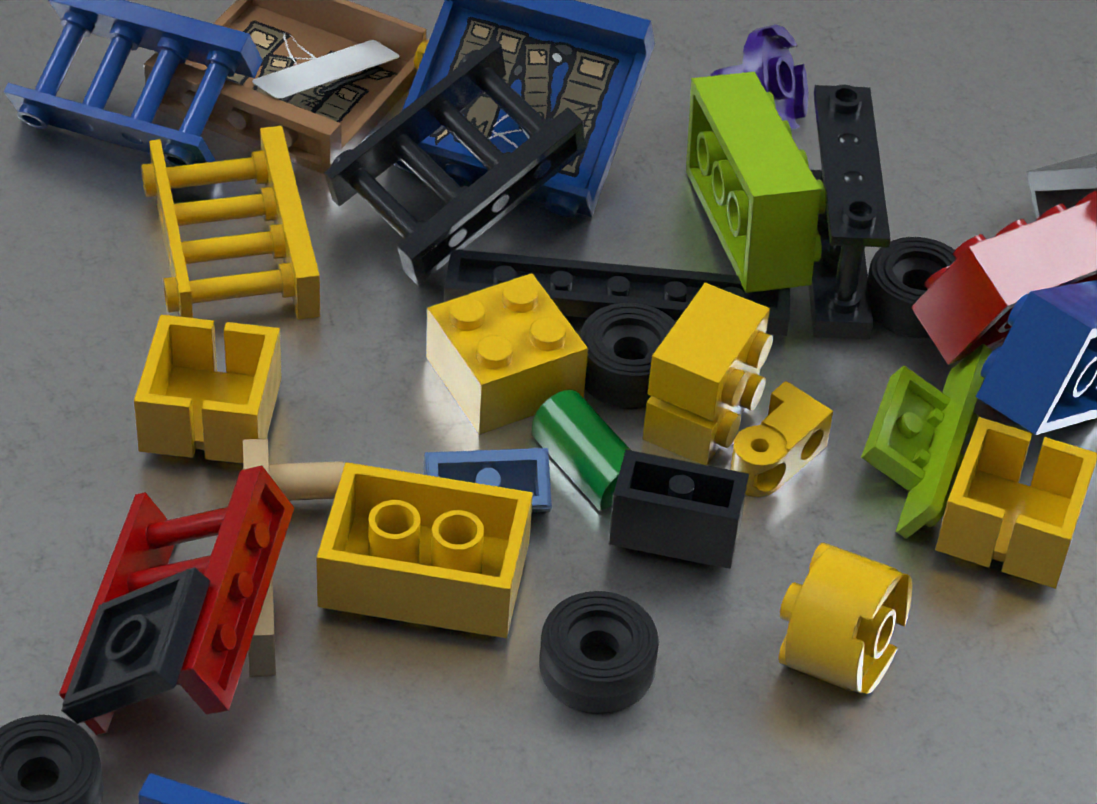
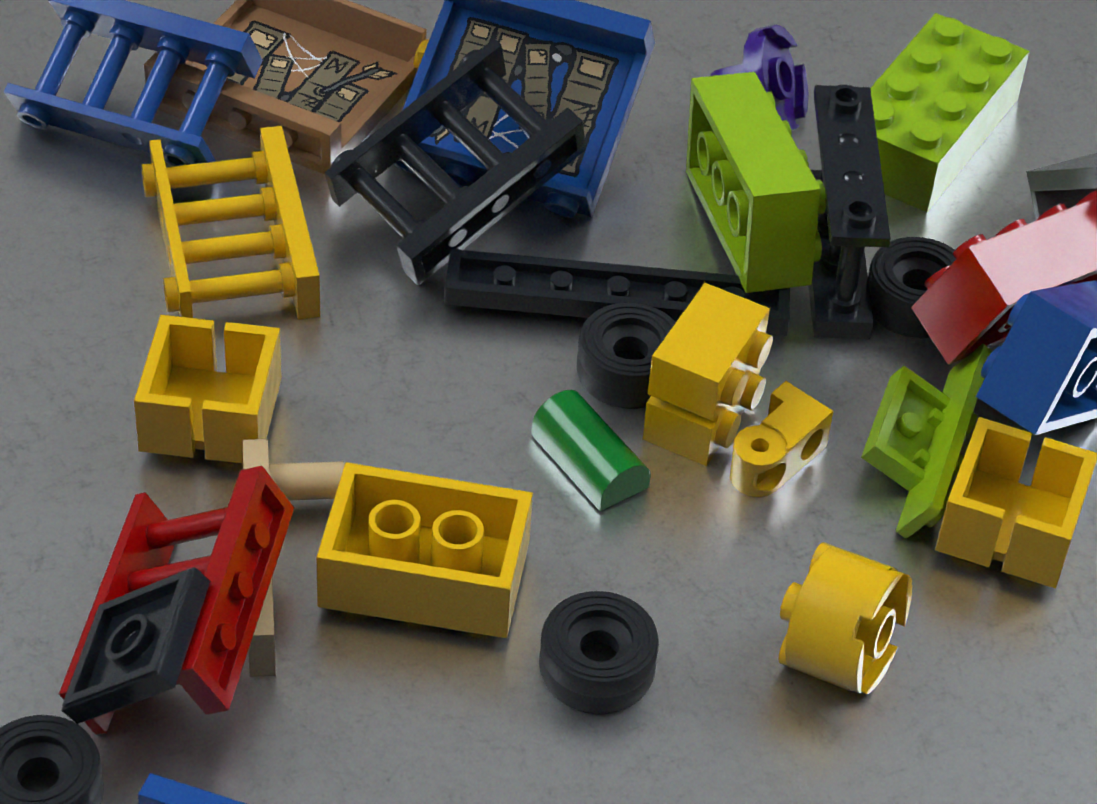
white sticker [252,40,399,99] -> none
medium blue brick [423,448,552,513] -> none
yellow brick [426,273,588,435] -> none
black brick [608,449,749,569] -> none
none -> lime brick [870,13,1030,213]

